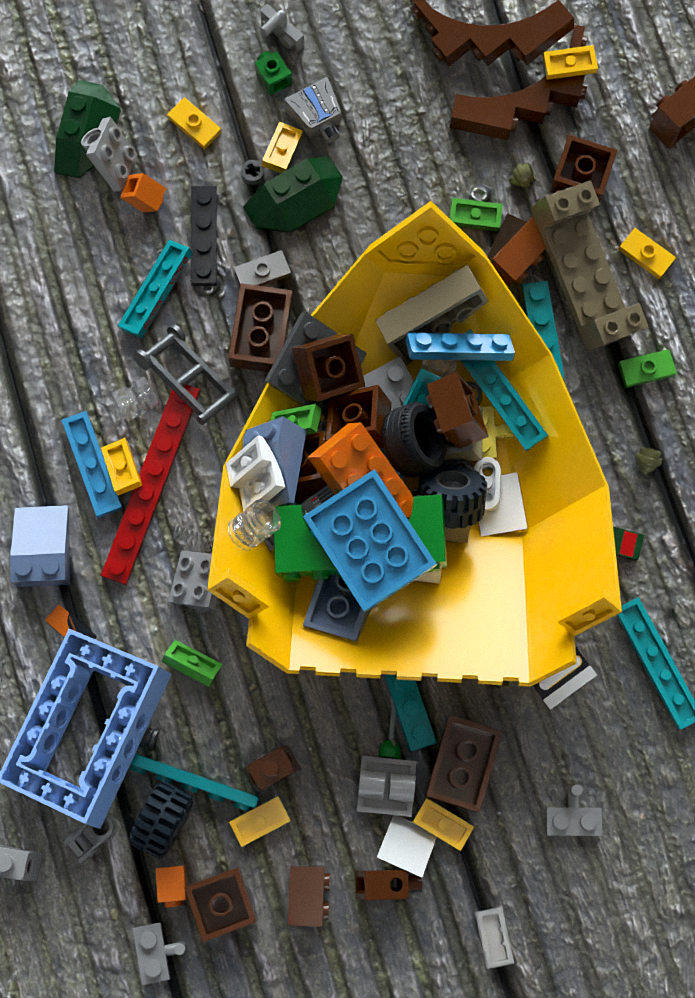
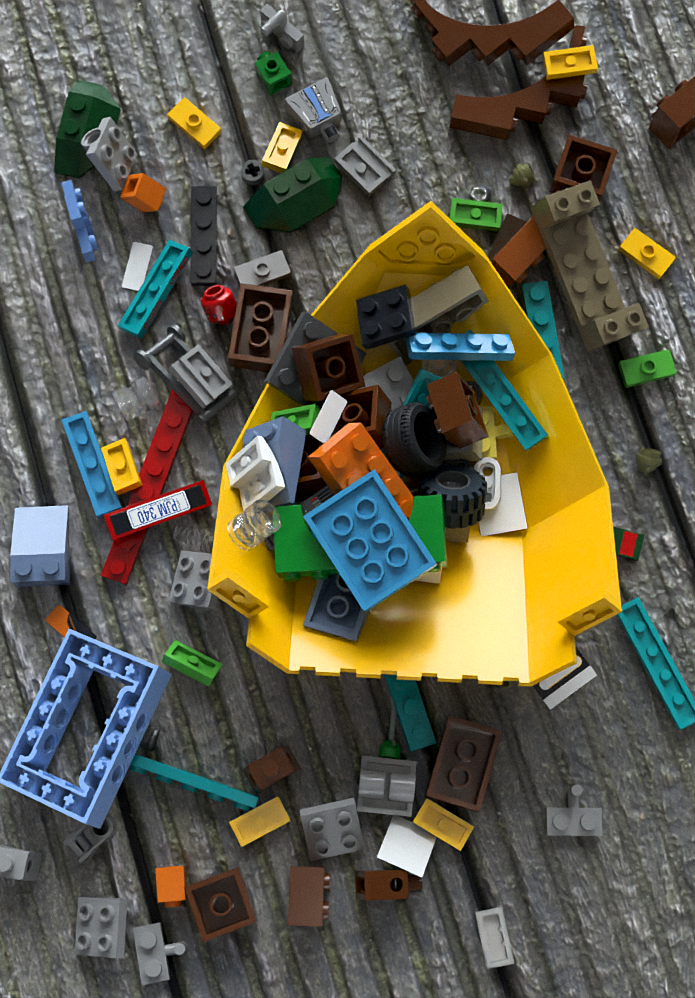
black wheel [130,781,193,860] -> none
none -> medium blue plate [61,180,98,263]
none -> light grey plate [74,897,127,959]
none -> tile [103,480,212,541]
none -> white sticker [122,242,153,291]
none -> light grey plate [169,344,233,409]
none -> red head [201,285,237,325]
none -> light grey plate [299,798,364,861]
none -> white sticker [310,390,347,444]
none -> light grey plate [334,135,396,197]
none -> black plate [356,284,416,350]

